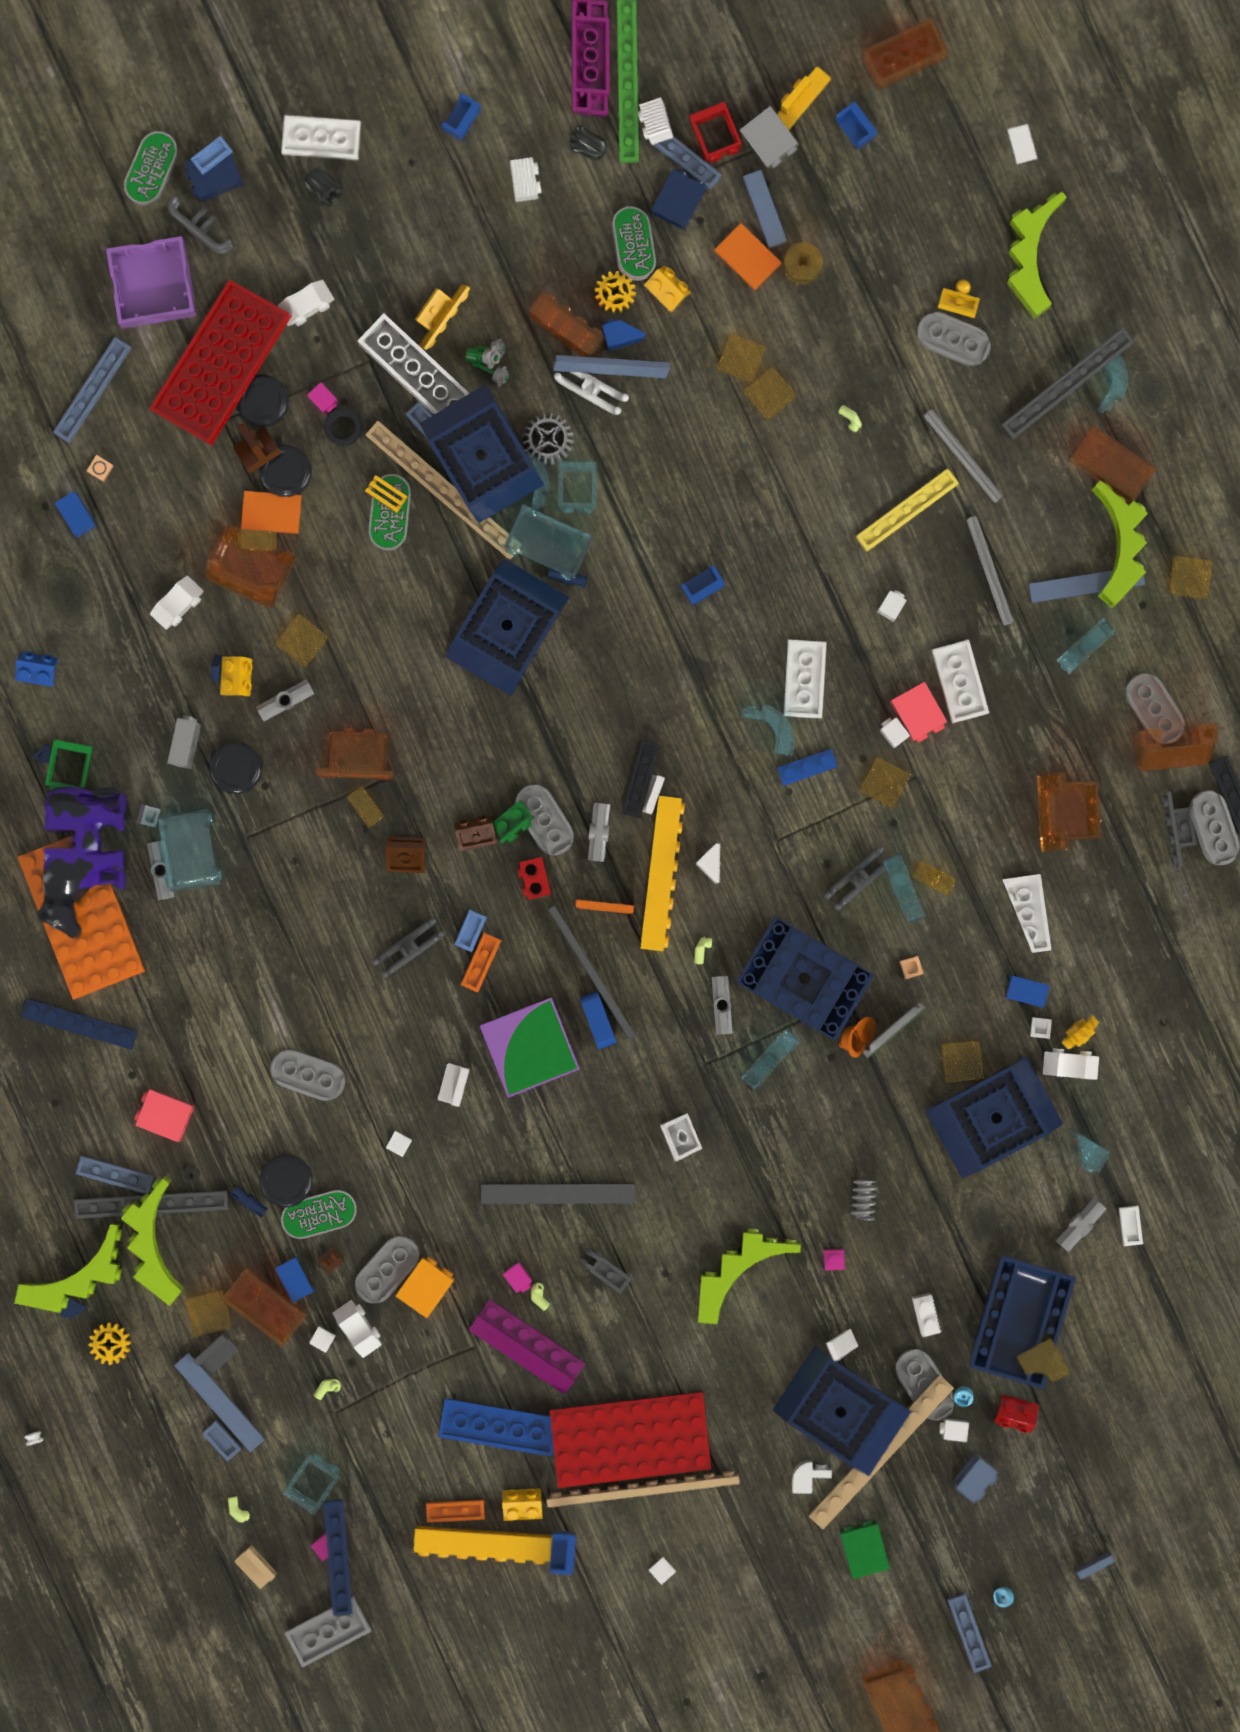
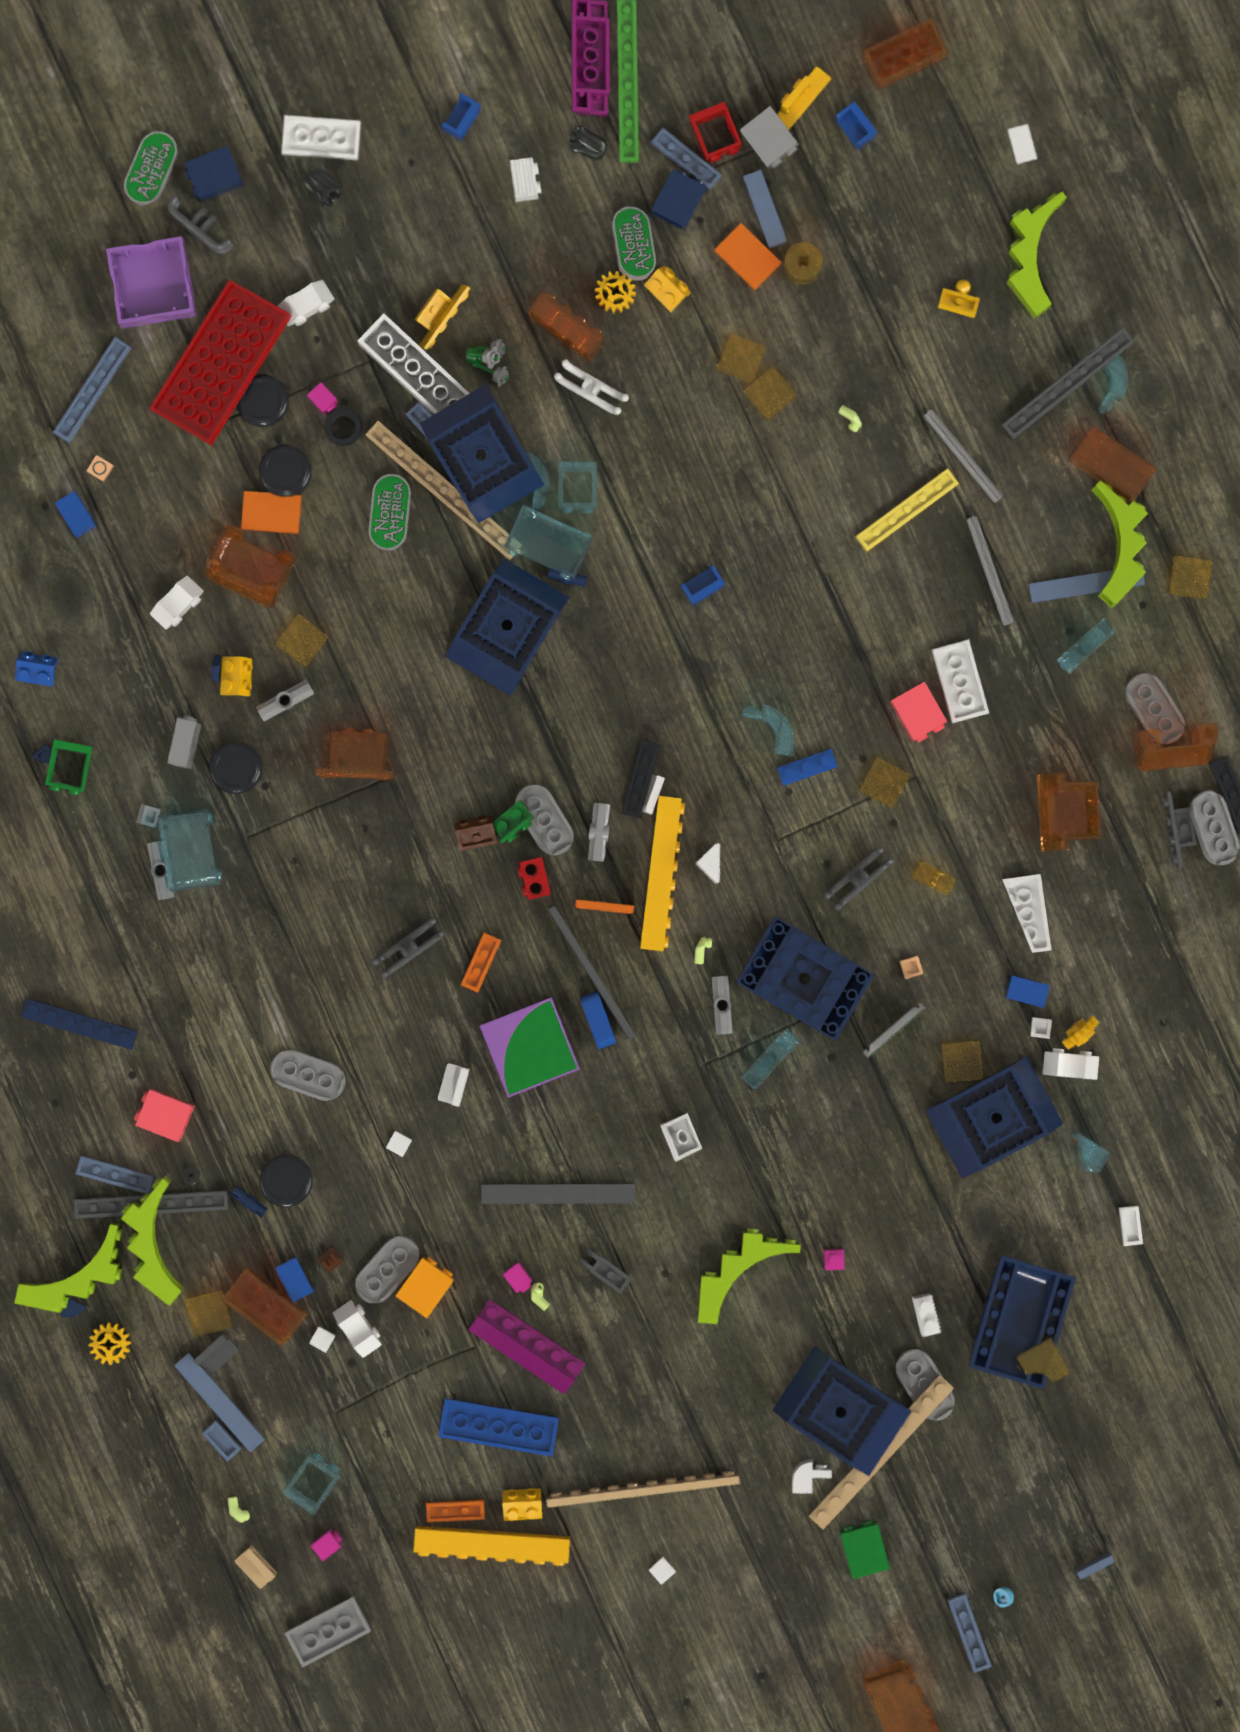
orange plate [17,836,146,1000] -> none
white bush [24,1431,43,1446] -> none
animal [37,787,127,939] -> none
medium blue tile [191,135,233,175] -> none
reddish brown bracket [233,423,281,474] -> none
clear yellow tile [238,529,277,552] -> none
tile [281,1190,357,1239] -> none
yellowish green arm [313,1379,341,1400] -> none
dark blue plate [323,1499,352,1616] -> none
clear yellow tile [347,786,384,828] -> none
yellow tile [365,475,408,513] -> none
reddish brown bracket [386,836,426,873] -> none
medium blue tile [454,909,487,952] -> none
light grey gear [522,413,574,465] -> none
red plate [549,1391,711,1488] -> none
blue panel [549,1530,576,1575] -> none
sand blue tile [553,355,670,378] -> none
blue slope [602,319,645,351] -> none
white brick [638,97,673,145] -> none
white tile [784,640,826,719] -> none
white tile [827,1329,858,1361] -> none
orange piece [838,1017,876,1058] -> none
light grey piece [850,1180,877,1220] -> none
white brick [877,590,907,622] -> none
white brick [880,718,910,749] -> none
clear light blue arch [883,854,926,925] -> none
light grey tile [917,312,991,366] -> none
white brick [939,1418,969,1442] -> none
sand blue brick [952,1452,998,1503] -> none
medium azure tile [954,1386,973,1407] -> none
red bracket [994,1395,1039,1433] -> none
light grey piece [1056,1198,1106,1252] -> none

